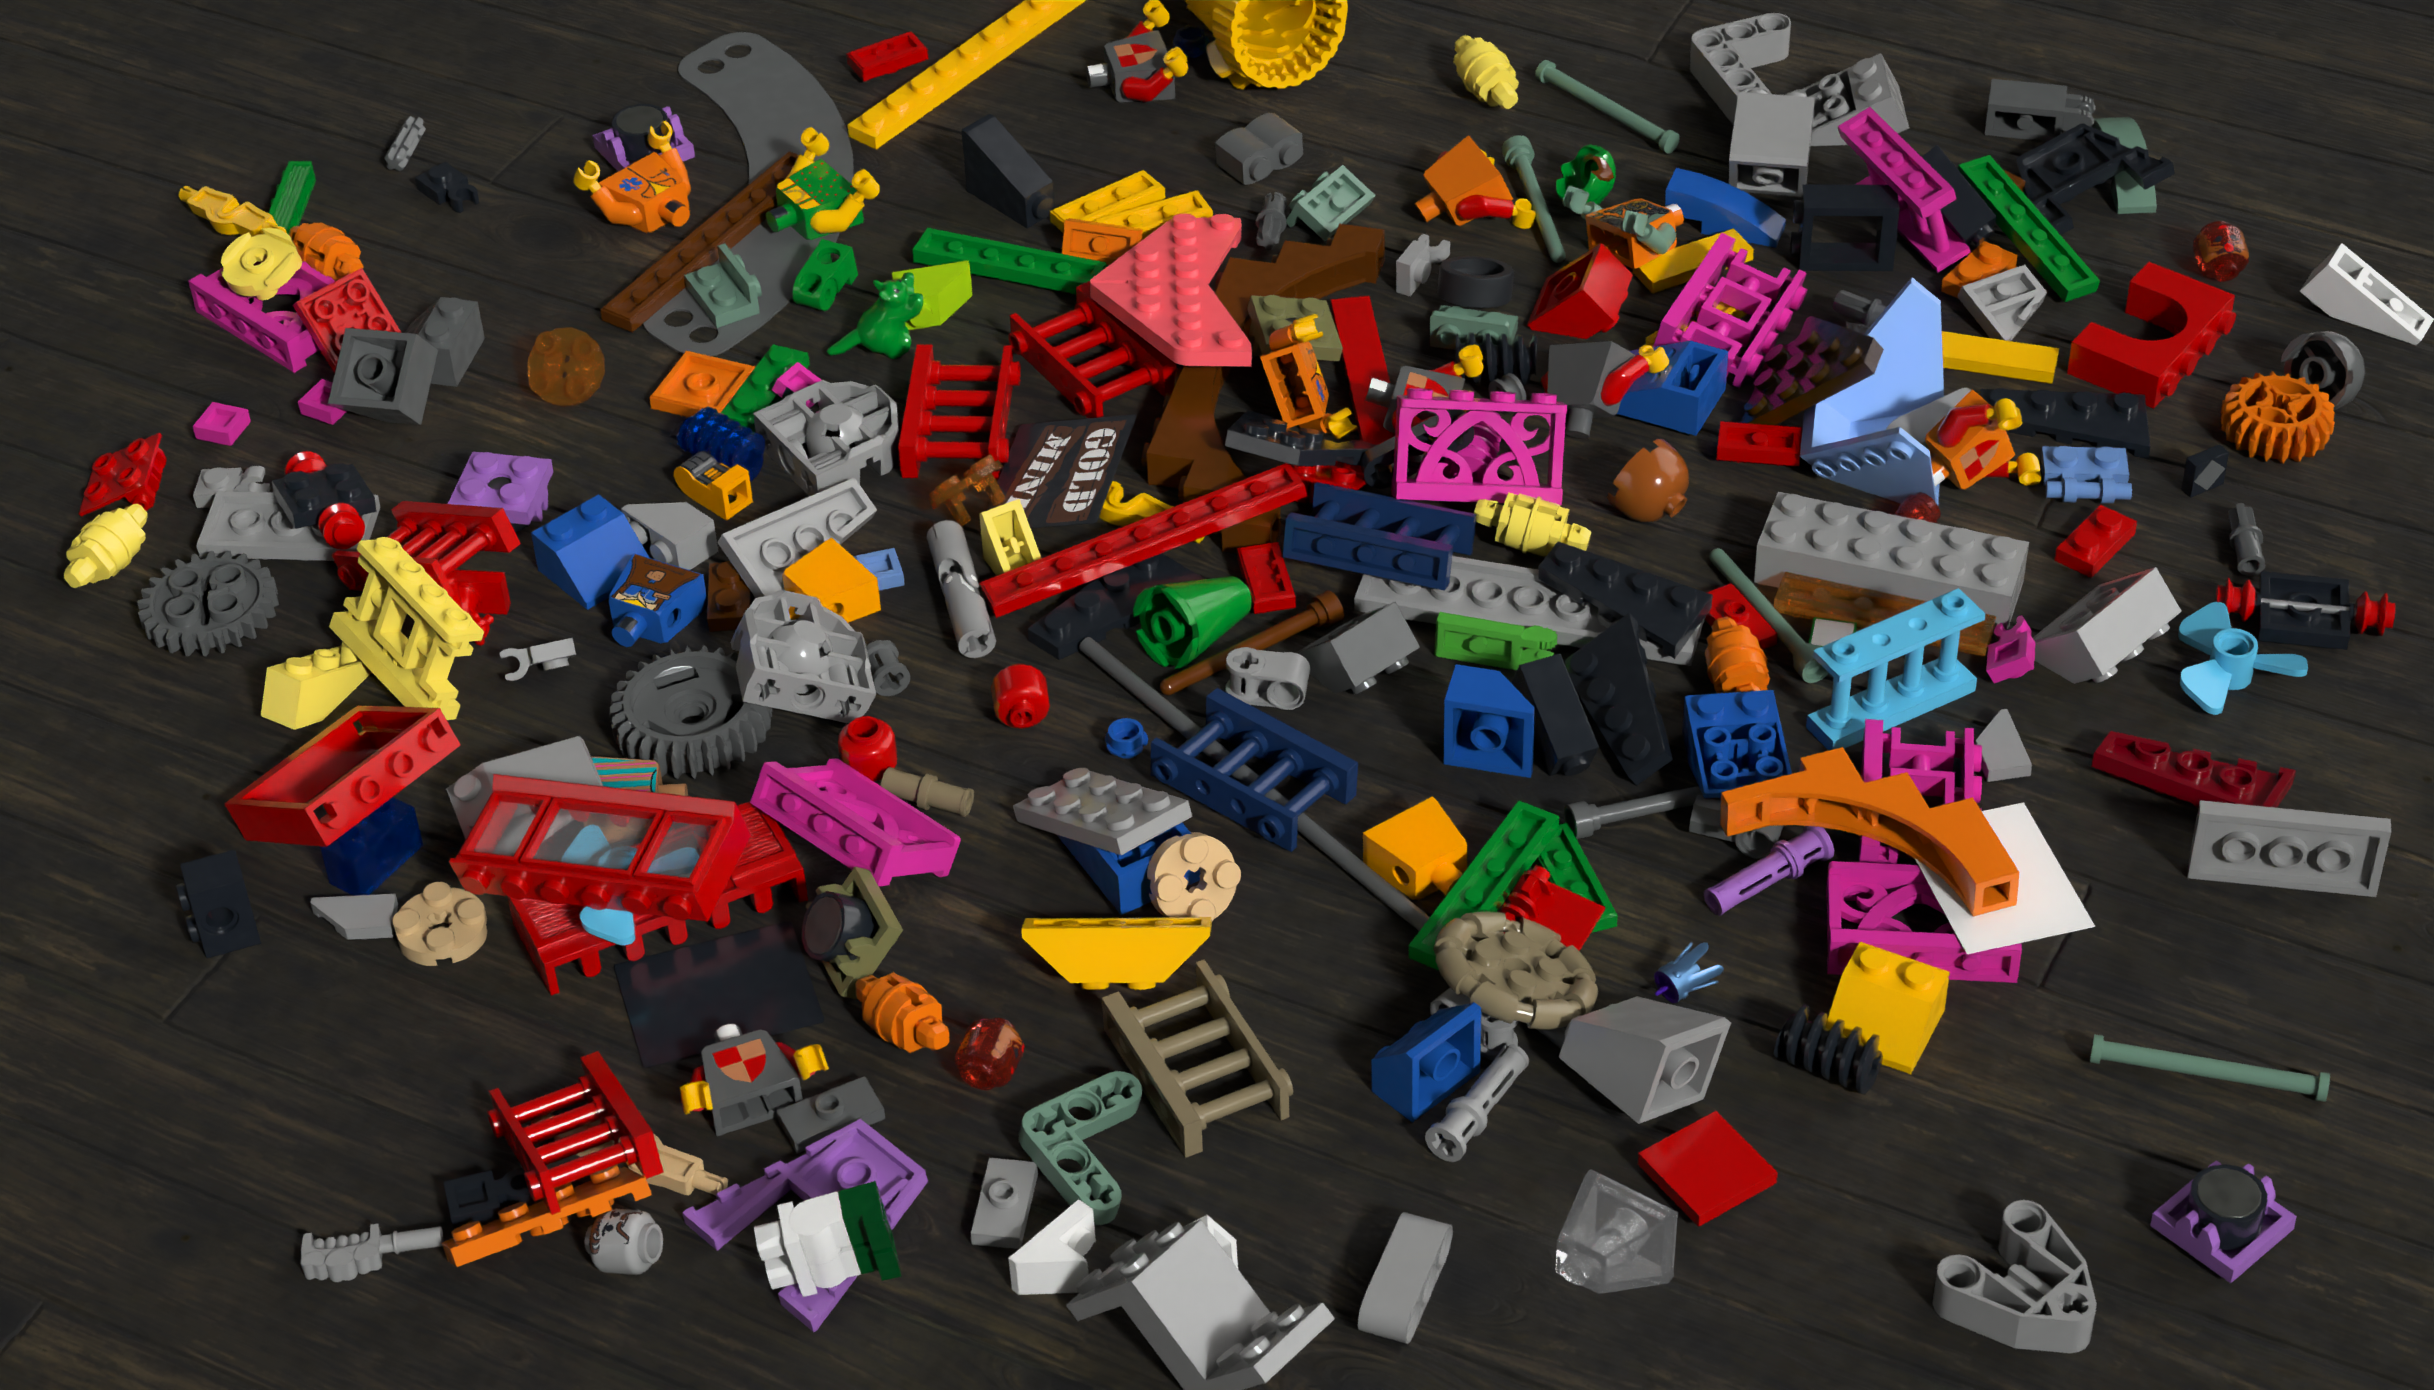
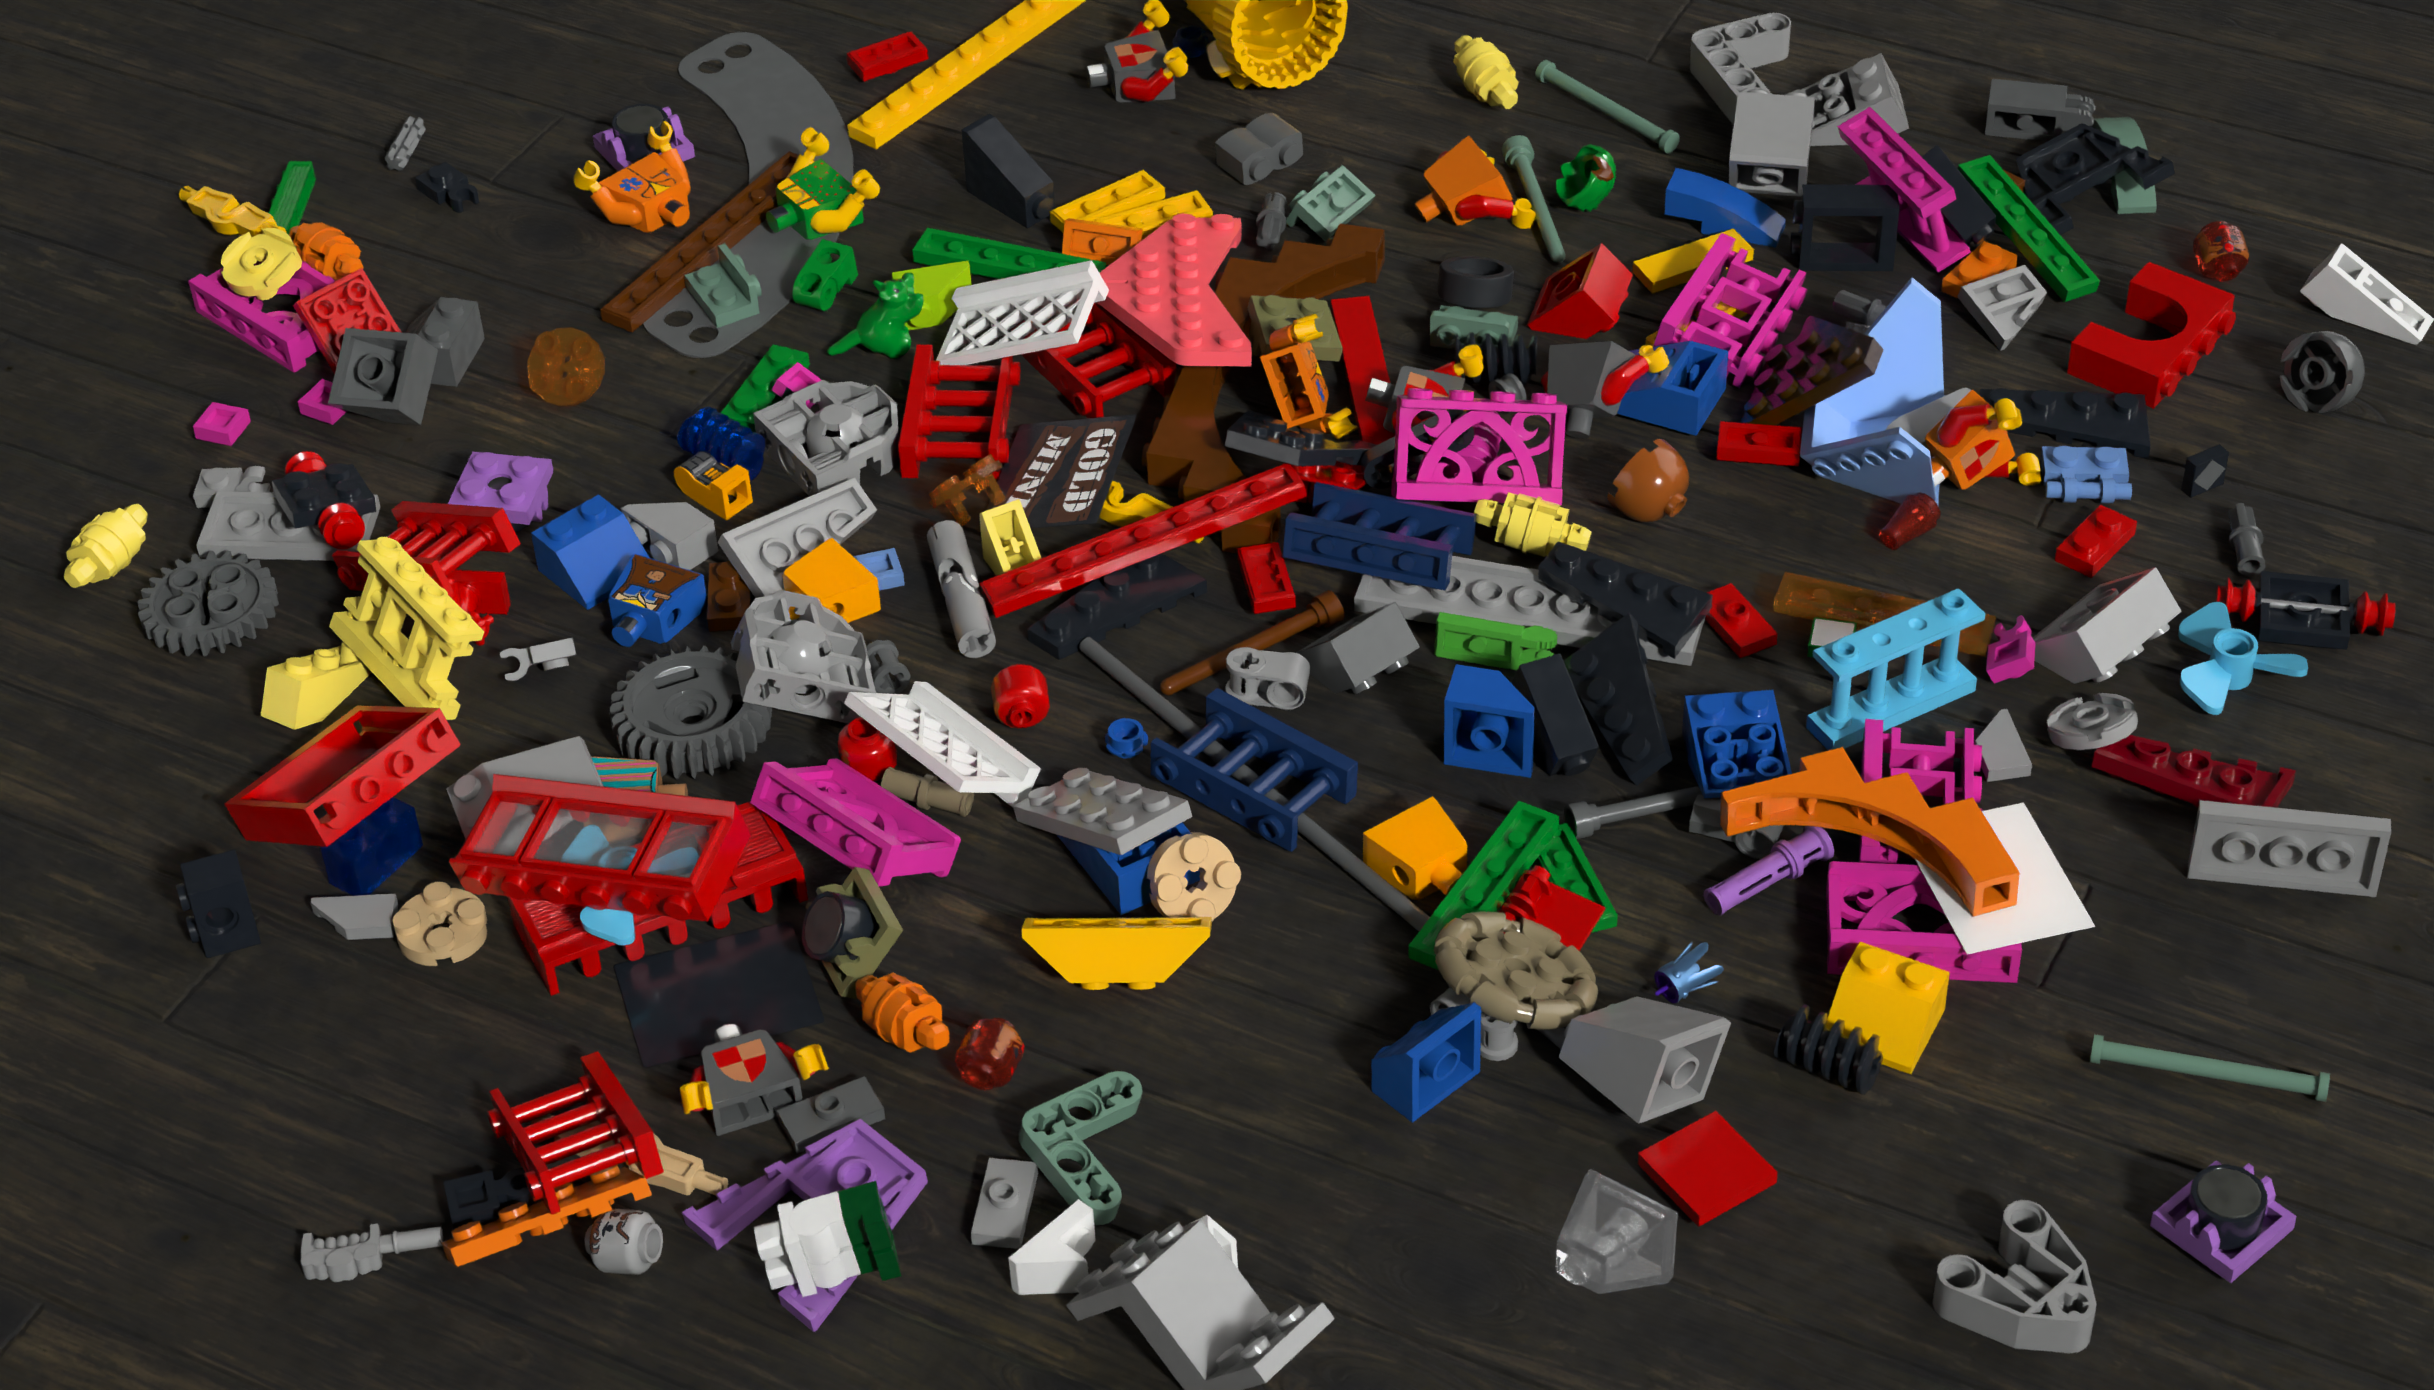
red hinge [79,432,167,517] -> none
orange tile [649,351,755,425] -> none
dark tan fence [1102,959,1293,1158] -> none
green cone [1133,576,1251,669] -> none
light grey beam [1358,1212,1453,1344] -> none
light grey plate [1396,234,1450,296] -> none
light grey pin [1425,1044,1529,1162] -> none
torso [1563,186,1684,269] -> none
orange piece [1705,617,1770,693] -> none
sand green piece [1709,548,1829,683] -> none
light grey brick [1754,492,2029,632] -> none
yellow tile [1942,331,2059,384] -> none
orange gear [2220,371,2335,464] -> none
none -> white fence [844,681,1041,807]
none -> white fence [936,260,1109,365]
none -> light grey tile [2047,693,2138,750]

